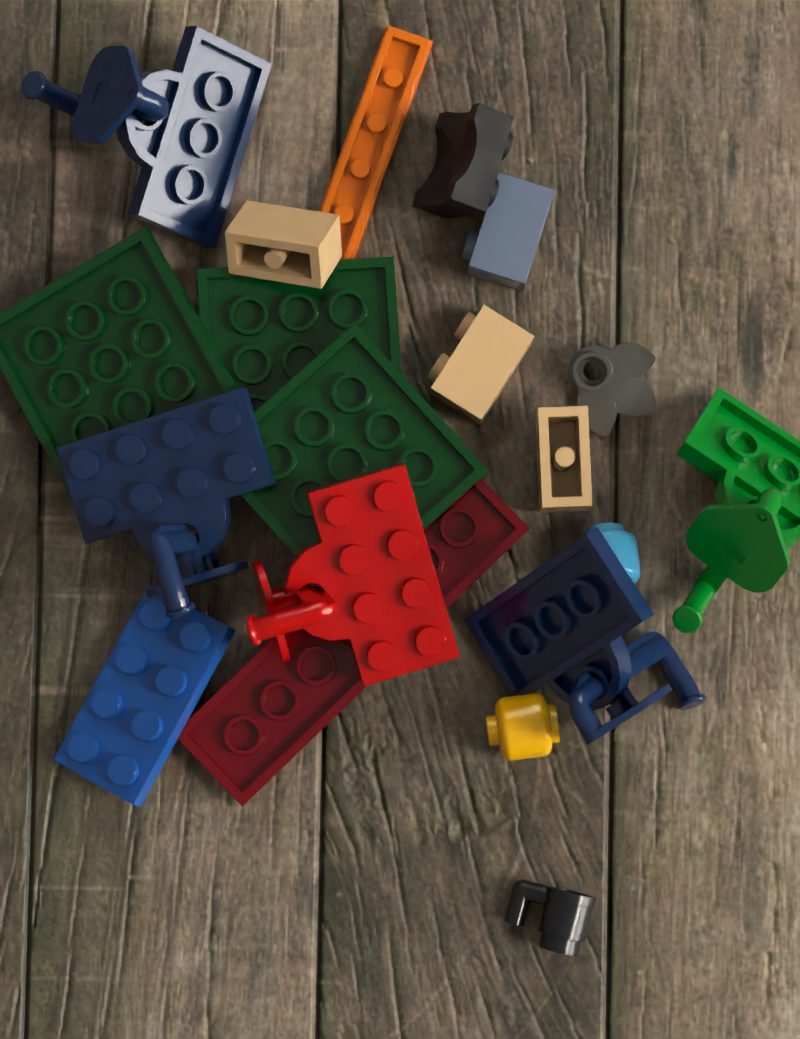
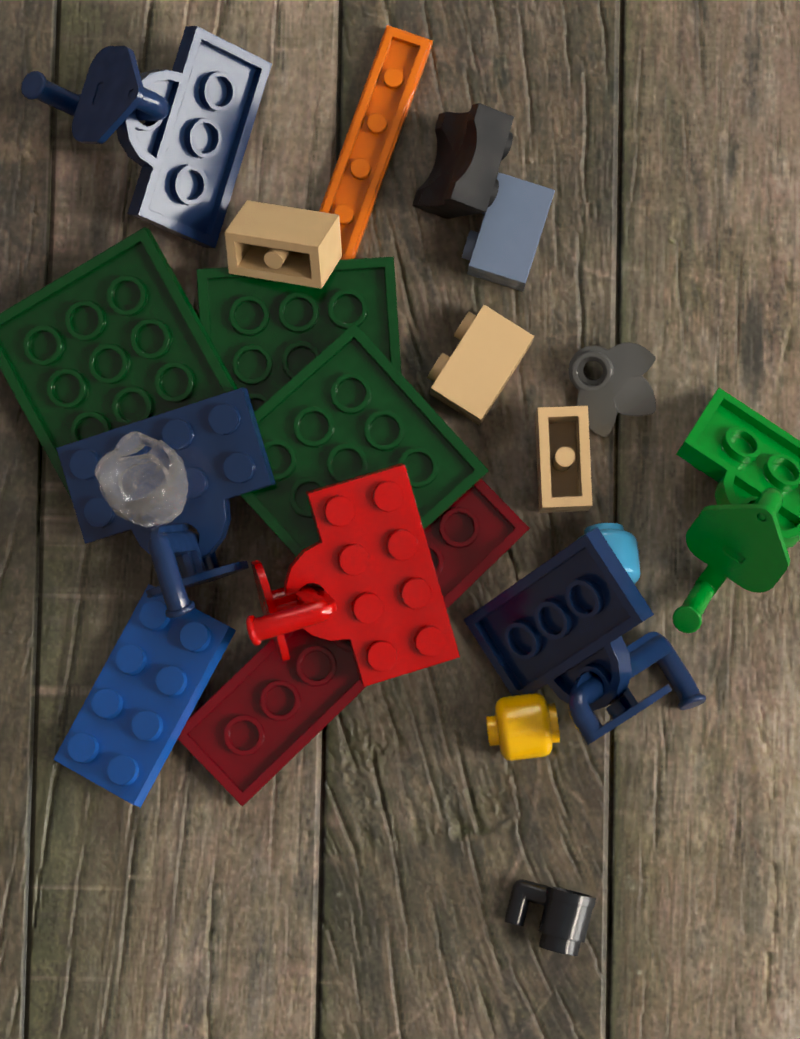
none -> clear hair [95,431,189,527]

